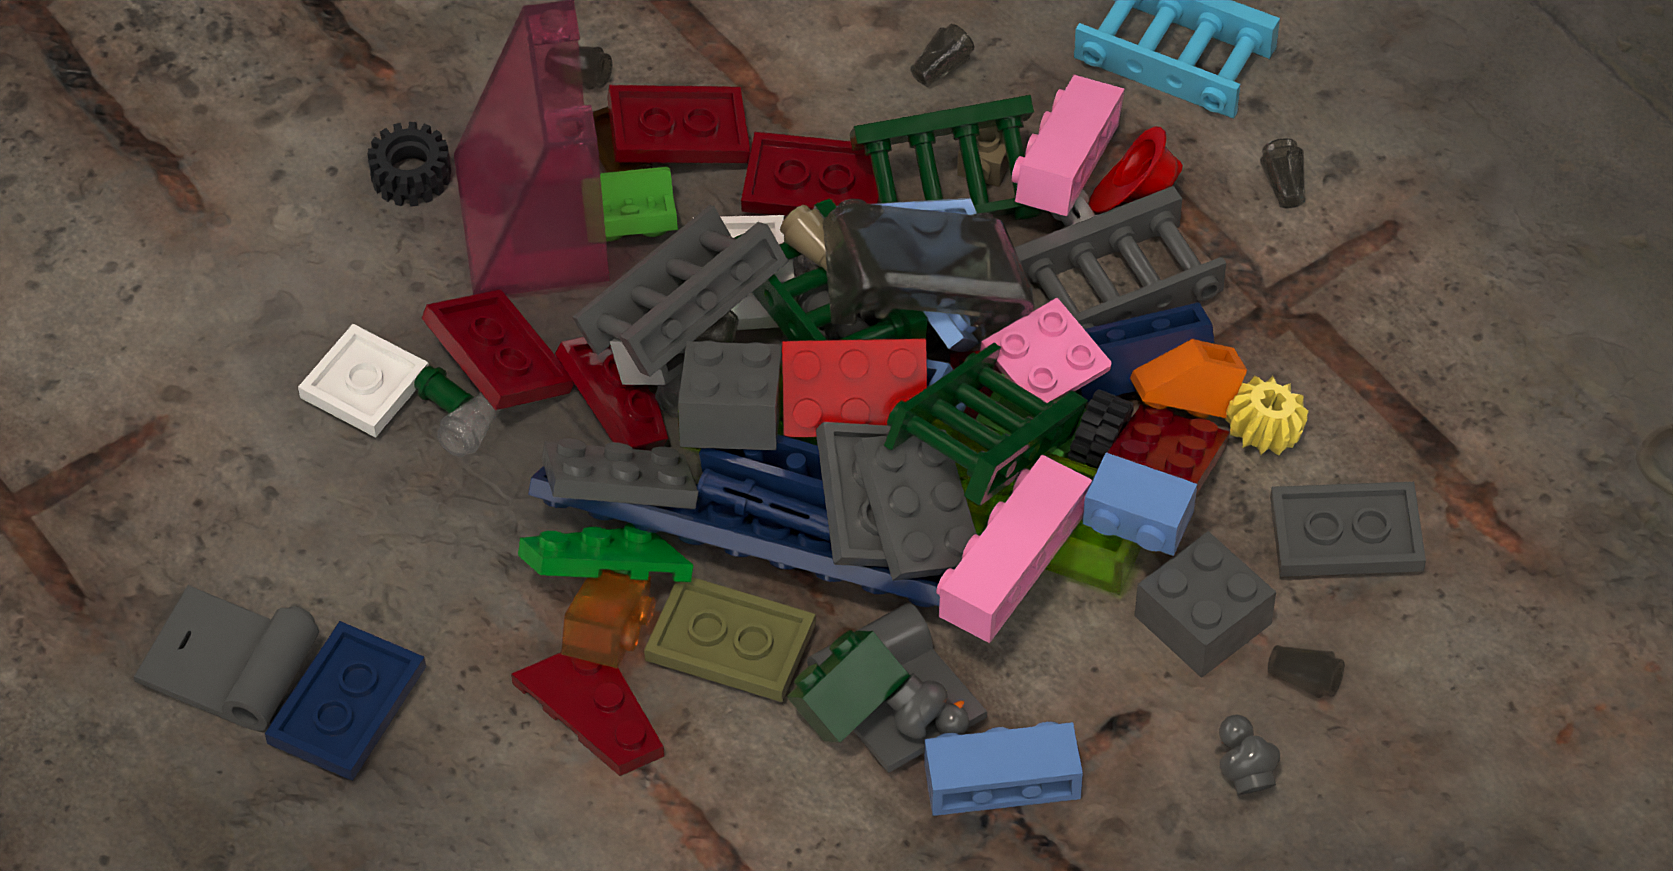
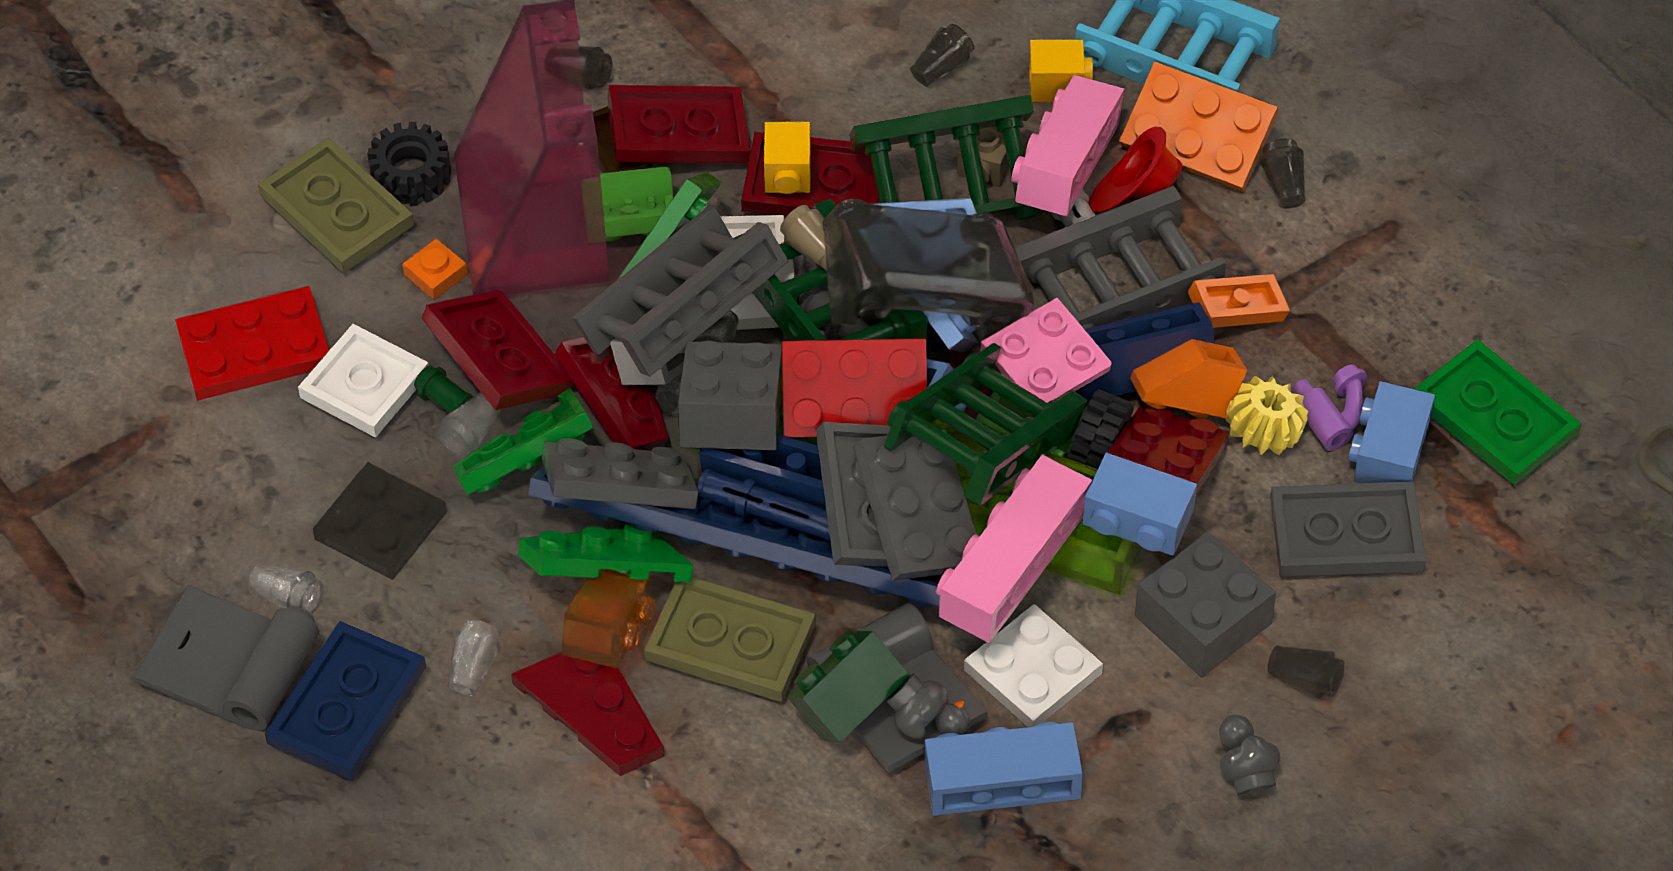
none -> red plate [175,286,329,401]
none -> clear cone [249,563,323,615]
none -> olive plate [258,137,414,273]
none -> clear smoke plate [313,462,447,580]
none -> orange plate [402,239,468,300]
none -> clear cone [448,620,502,696]
none -> green wing [453,388,594,495]
none -> green wing [619,172,722,279]
none -> yellow brick [764,122,811,194]
none -> white plate [964,604,1103,727]
none -> yellow brick [1029,40,1093,102]
none -> orange plate [1119,61,1279,192]
none -> orange plate [1188,274,1290,328]
none -> medium lavender plant [1292,364,1368,451]
none -> medium blue brick [1348,381,1435,483]
none -> green plate [1414,339,1581,485]

